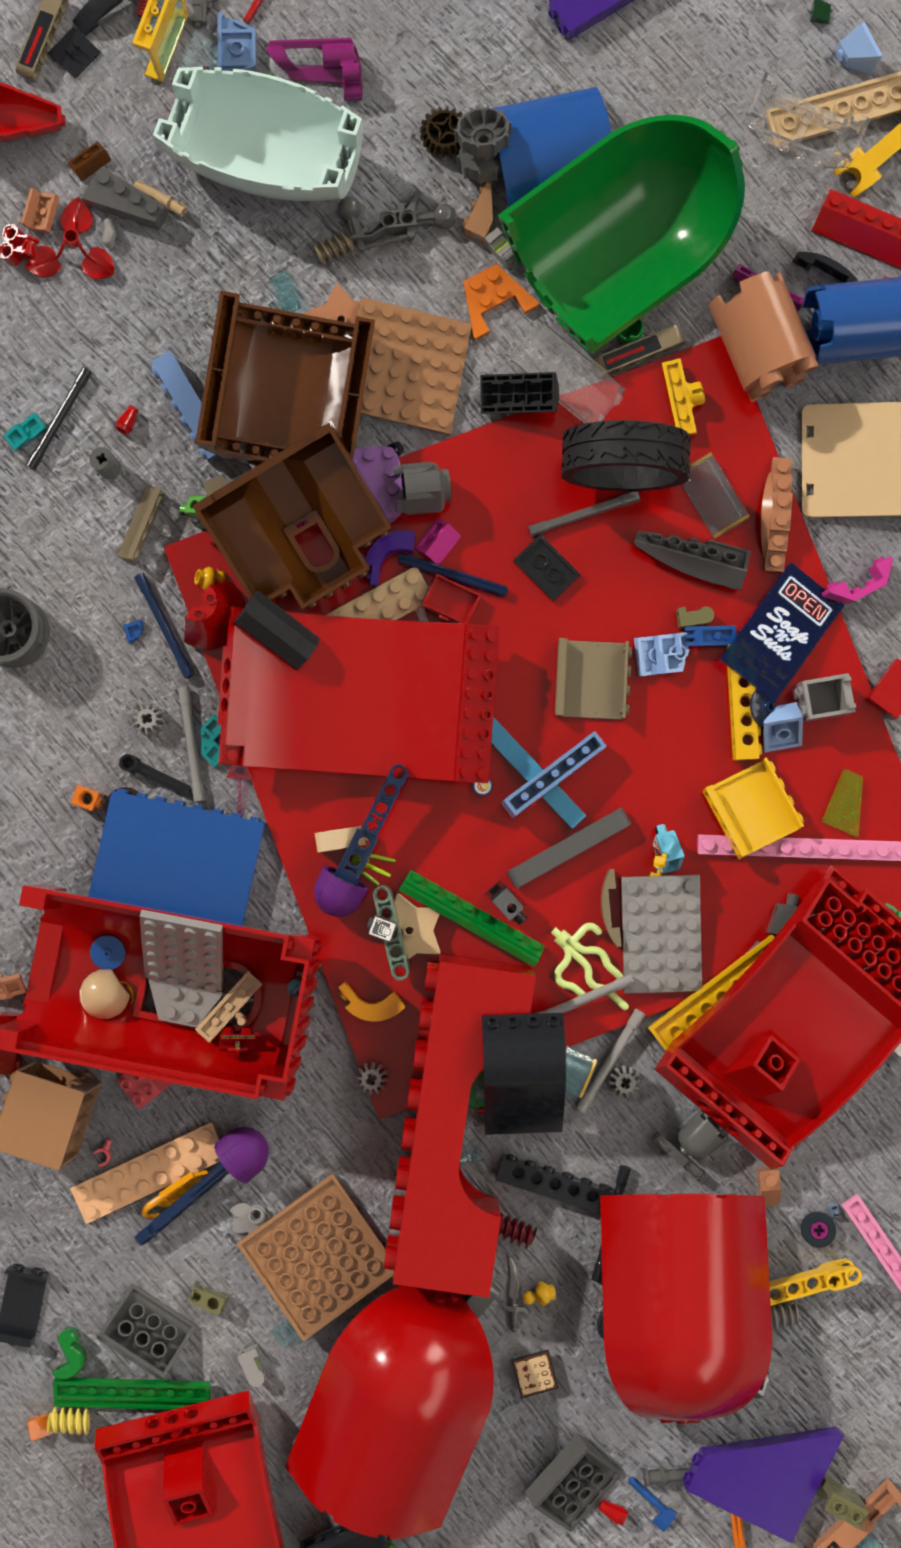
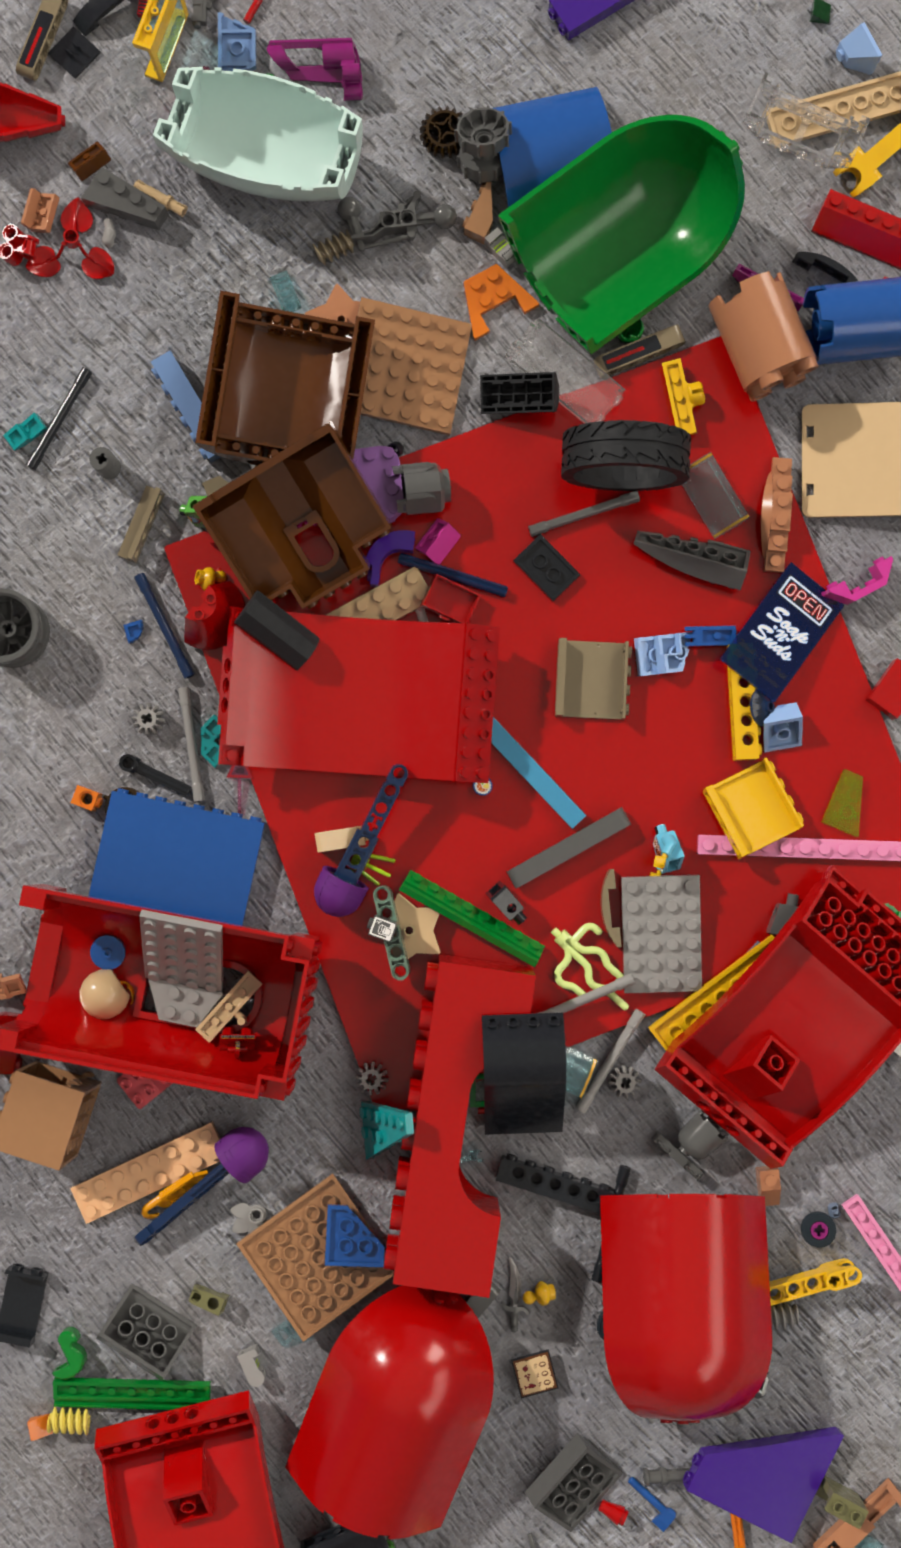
coral piece [93,1138,112,1166] -> none
red cone [115,405,139,435] -> none
medium azure plate [287,978,301,996] -> none
light orange arch [338,981,406,1021] -> none
dark red piece [498,1212,538,1250] -> none
medium blue brick [501,731,607,818] -> none
olive leg [676,607,714,629] -> none
light grey container [793,673,856,722] -> none
none -> blue plate [325,1204,385,1267]
none -> teal wing [359,1101,414,1160]

